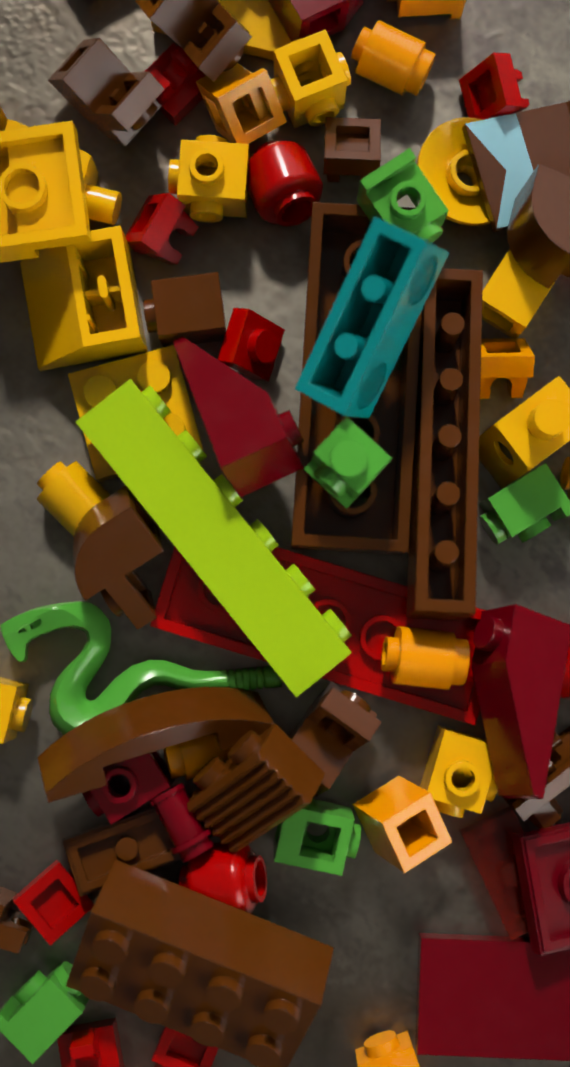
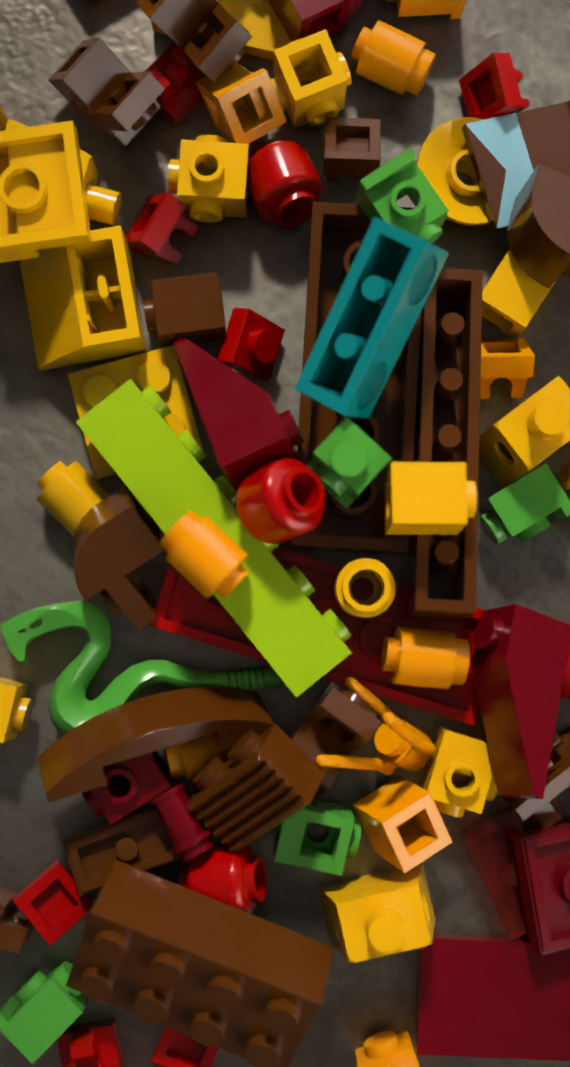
none -> light orange brick [159,510,249,599]
none -> red head [236,458,325,544]
none -> light orange plant [315,677,435,776]
none -> yellow torso [319,862,436,963]
none -> yellow brick [334,558,396,618]
none -> yellow brick [385,462,477,535]

